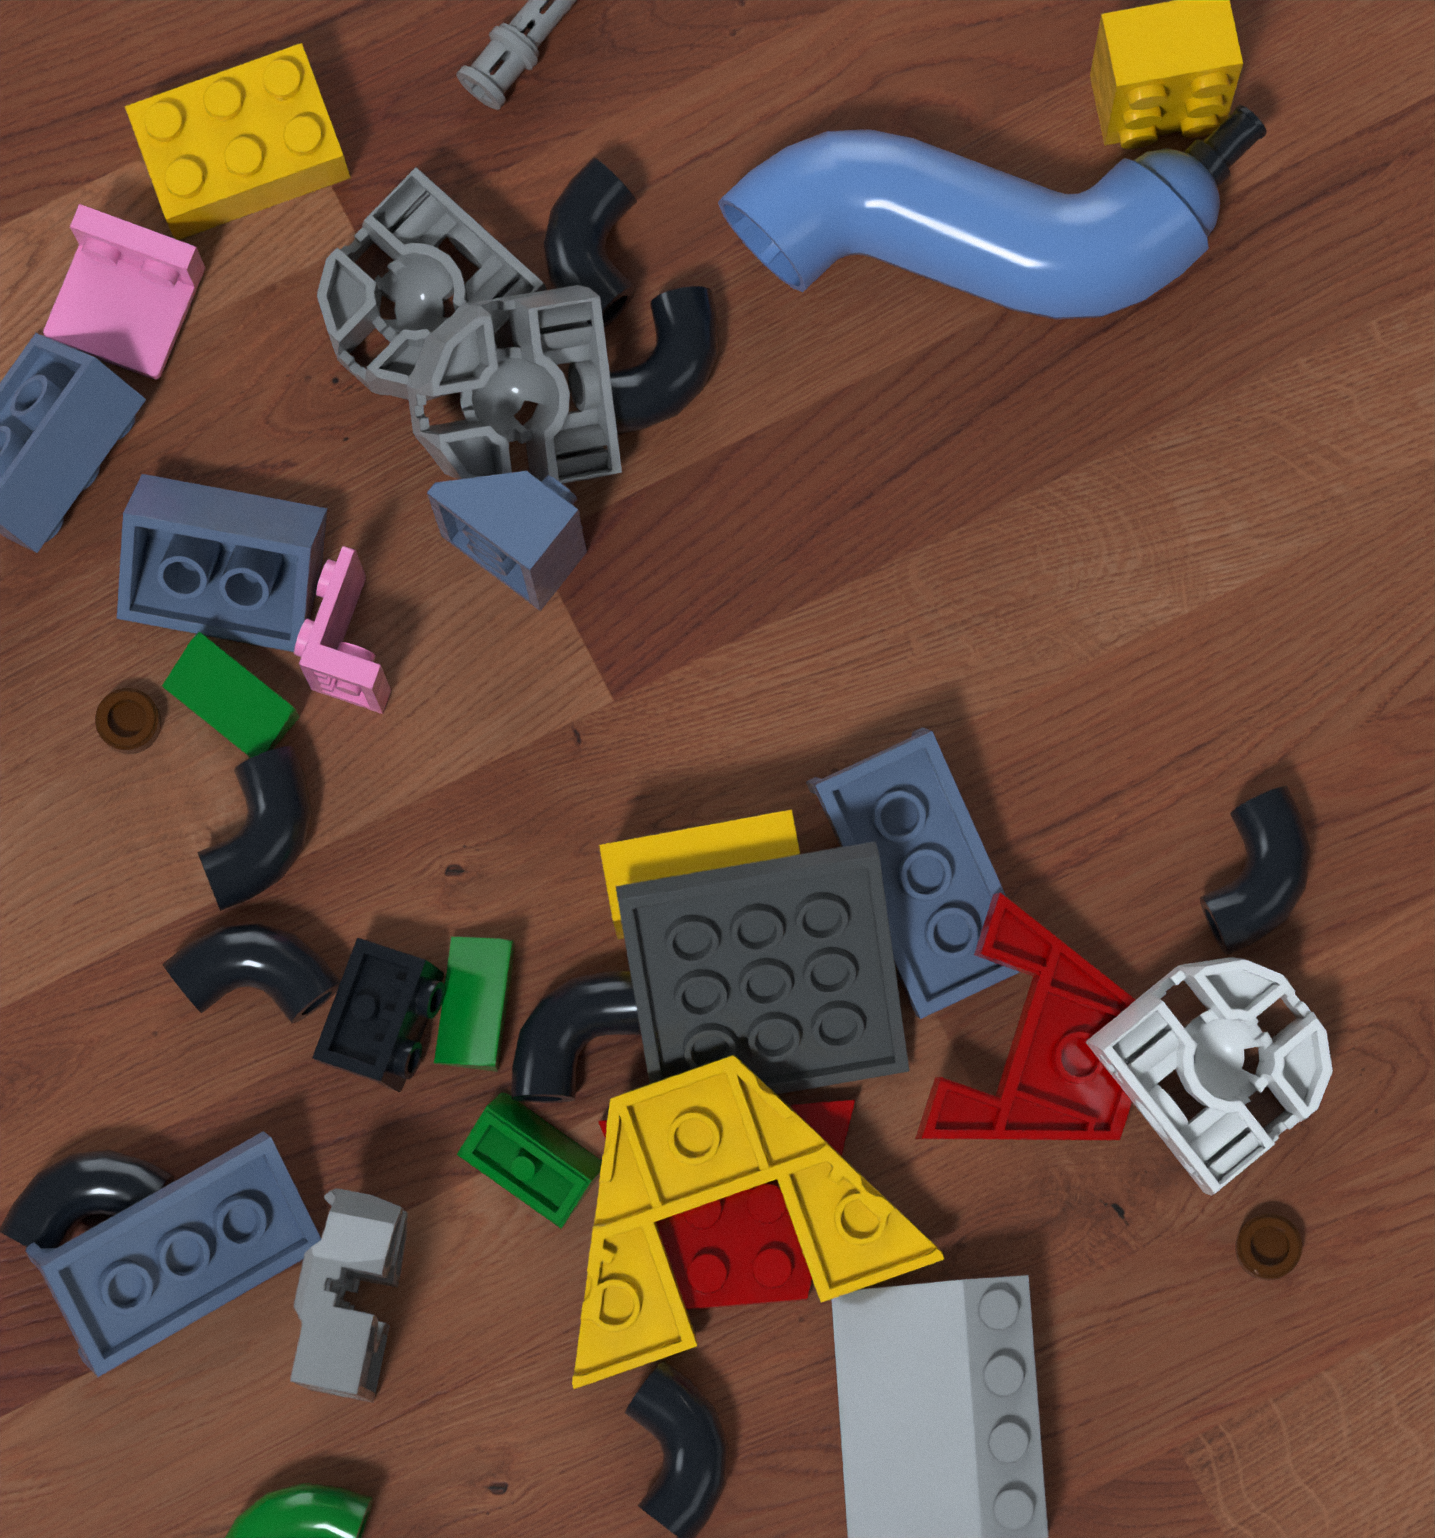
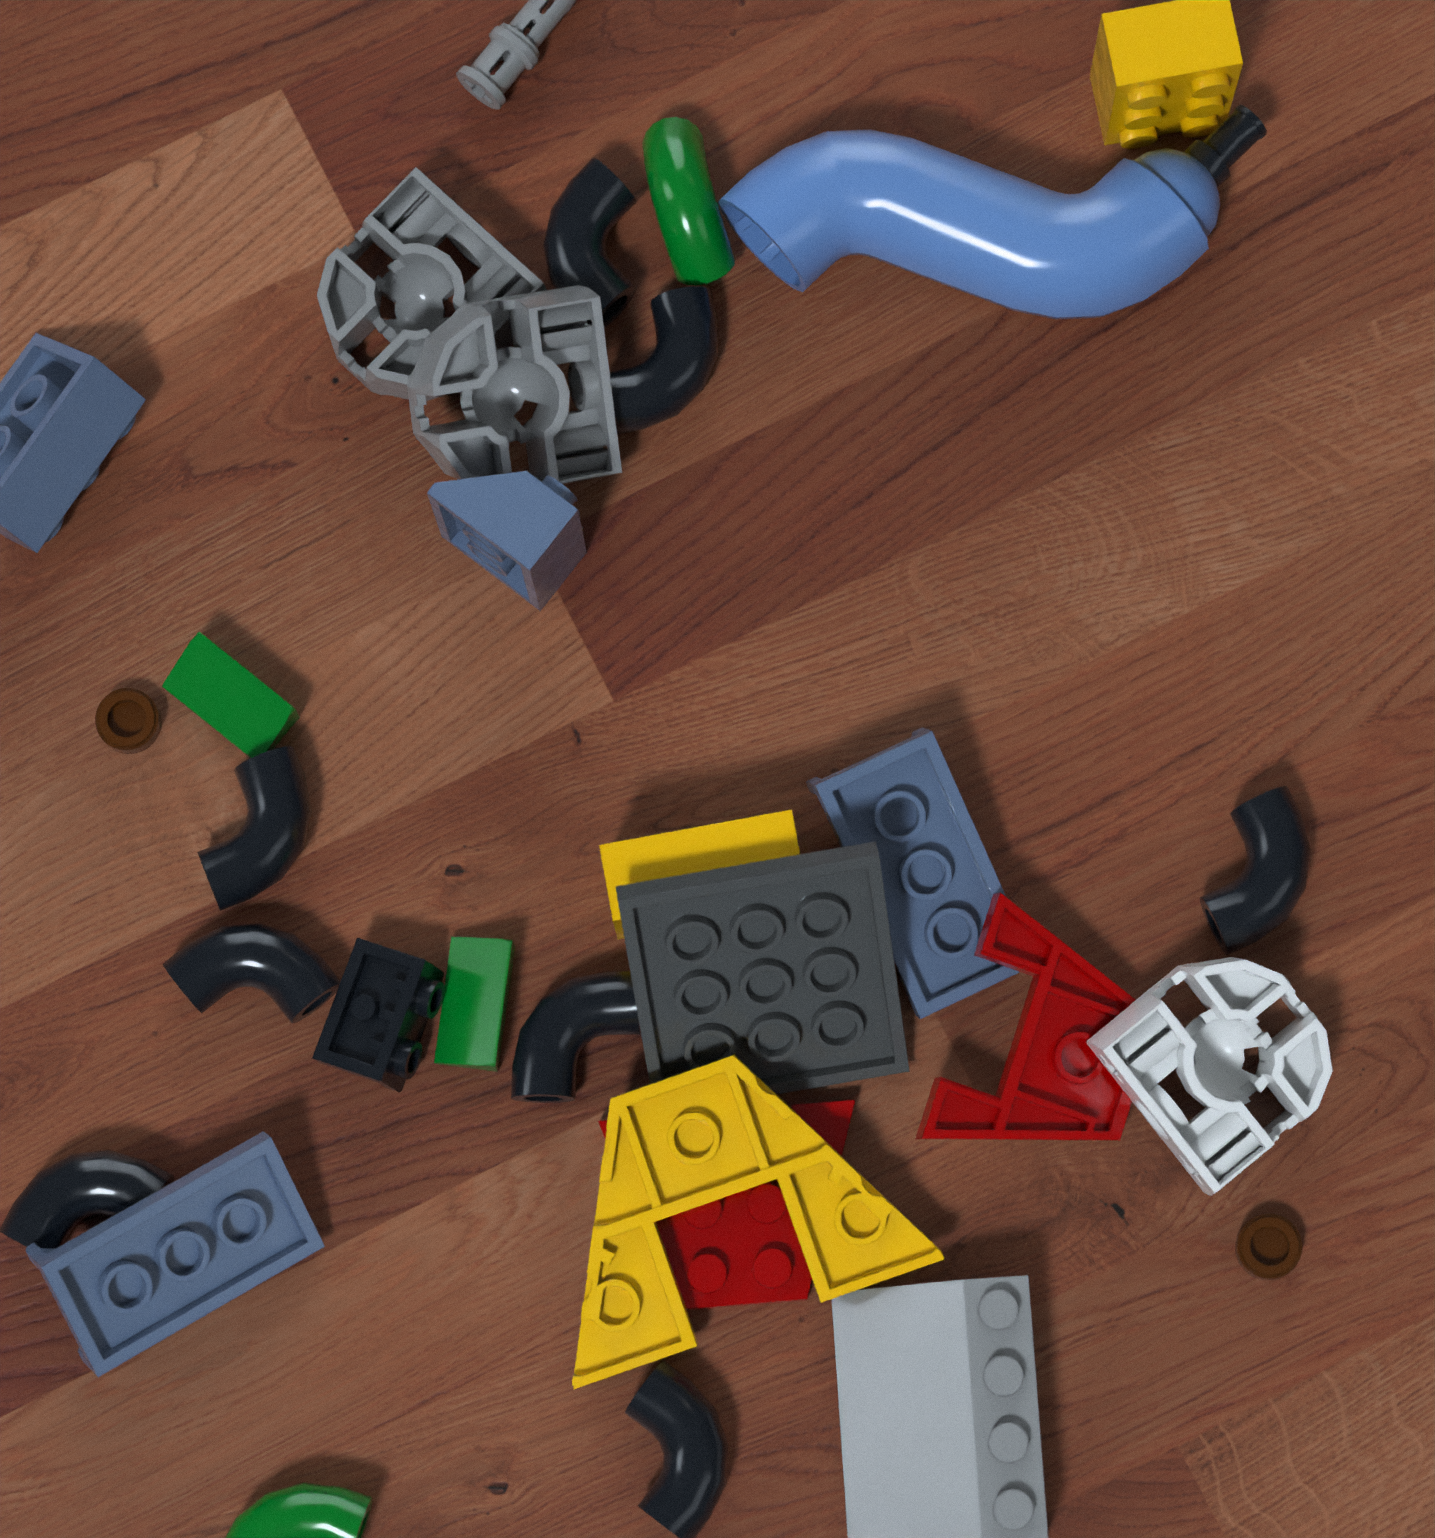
bright pink bracket [43,204,205,379] -> none
sand blue slope [117,474,327,652] -> none
yellow brick [125,43,351,240] -> none
light grey connector [290,1188,408,1403] -> none
bright pink bracket [294,546,391,714] -> none
green slope [457,1092,602,1229] -> none
none -> green cylinder [642,117,736,286]

